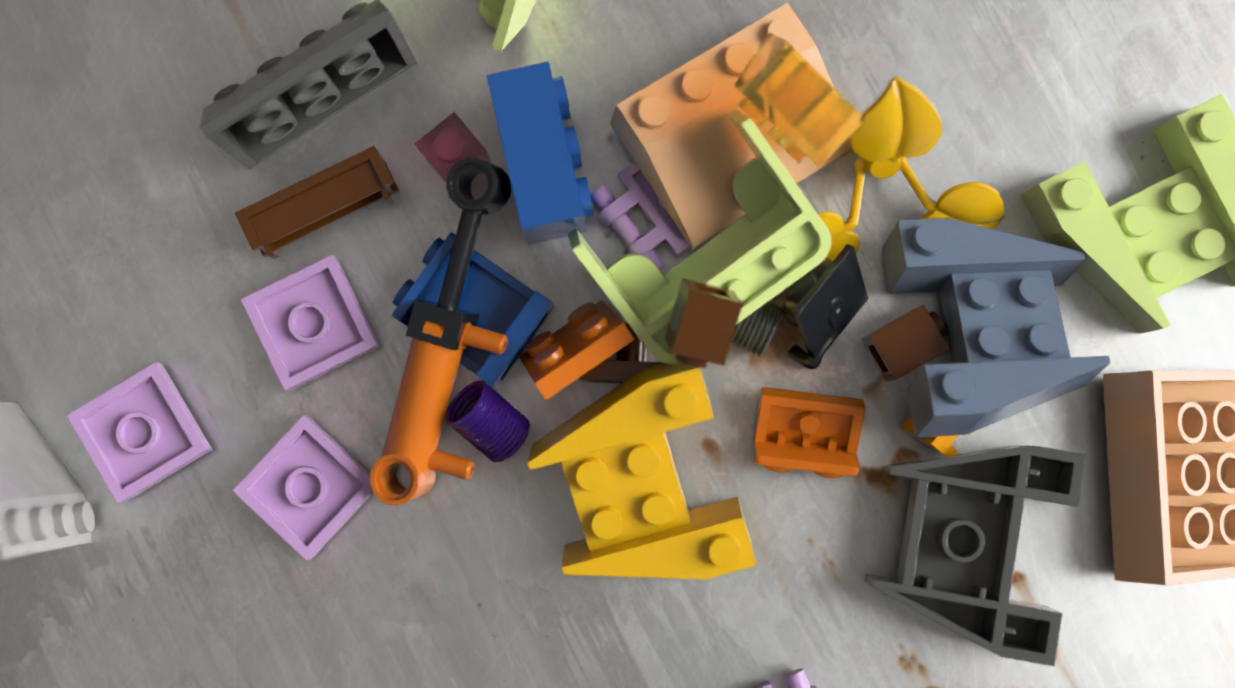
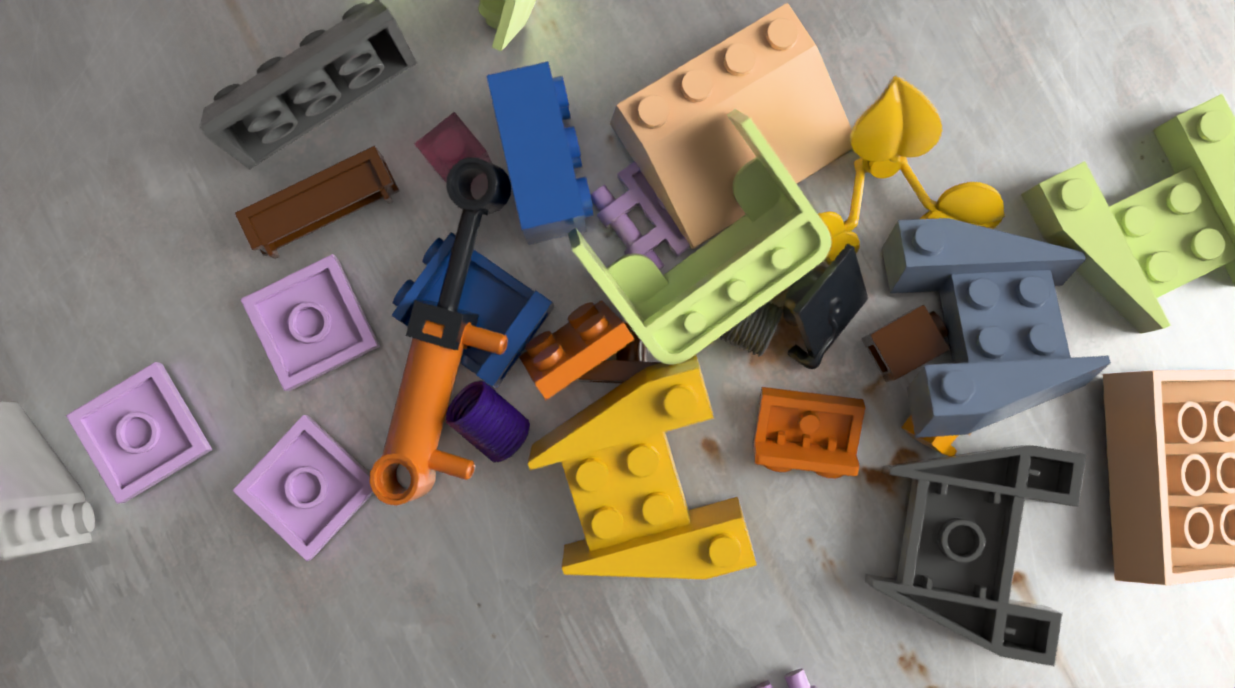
reddish brown brick [665,278,743,368] -> none
clear yellow slope [734,32,866,167] -> none

